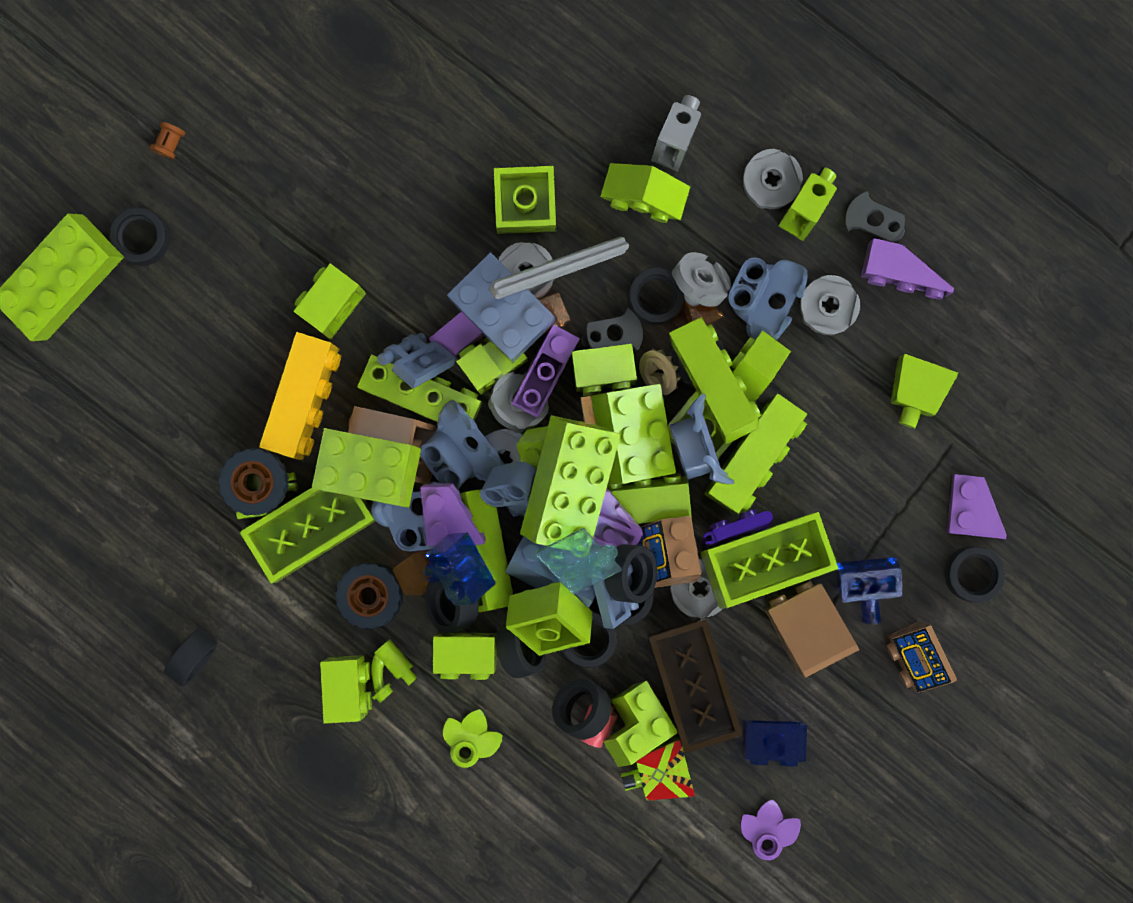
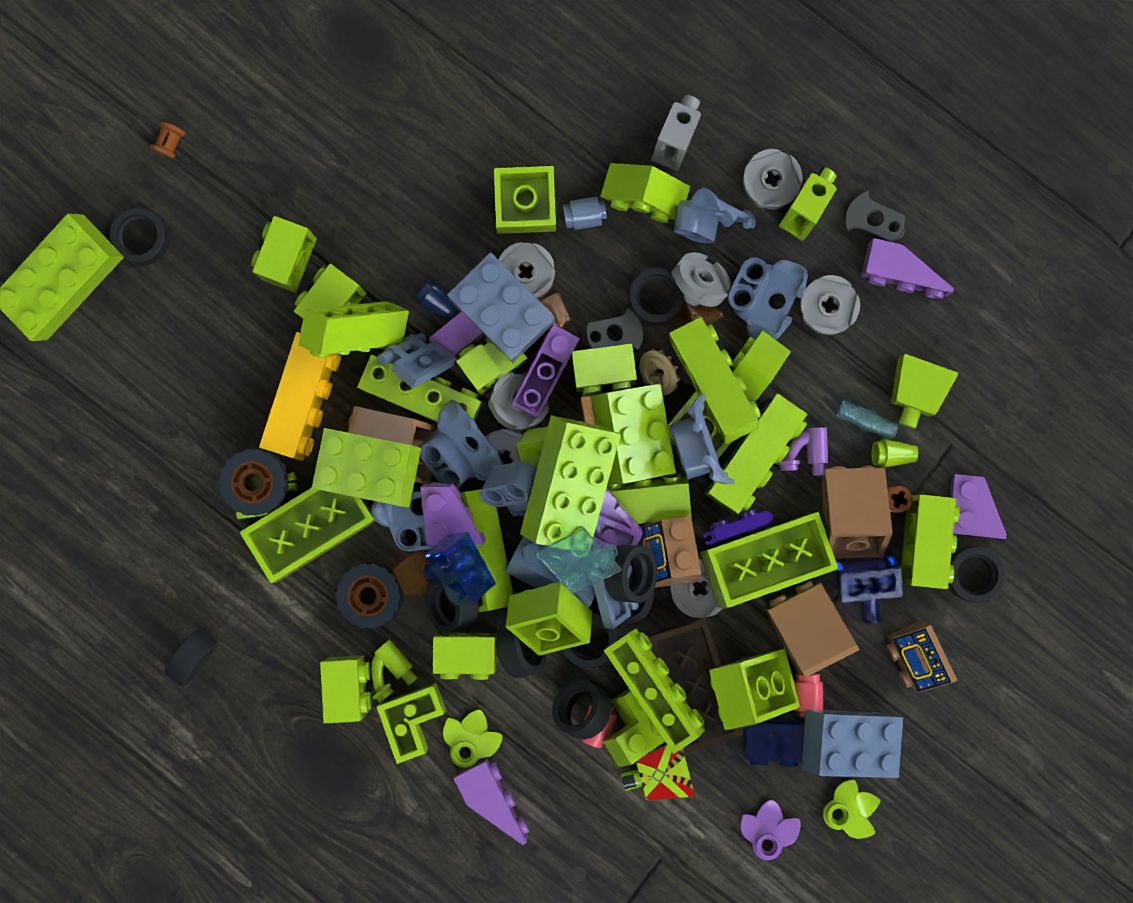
light grey axle [488,237,629,299] -> none
none -> lime brick [251,216,317,293]
none -> lime brick [299,301,409,358]
none -> lime brick [377,683,446,764]
none -> dark blue cone [415,279,459,321]
none -> medium lavender slope [453,758,530,845]
none -> sand blue brick [563,196,607,230]
none -> lime brick [604,629,705,754]
none -> sand blue piece [674,188,756,244]
none -> lime brick [709,649,800,730]
none -> medium lavender plant [777,428,828,476]
none -> coral brick [794,673,823,717]
none -> sand blue brick [801,709,903,778]
none -> medium nougat slope [821,466,893,558]
none -> lime plate [823,780,881,839]
none -> clear light blue pin [837,400,899,440]
none -> lime cone [871,439,918,468]
none -> dark orange bush [887,486,913,513]
none -> lime brick [899,495,960,589]

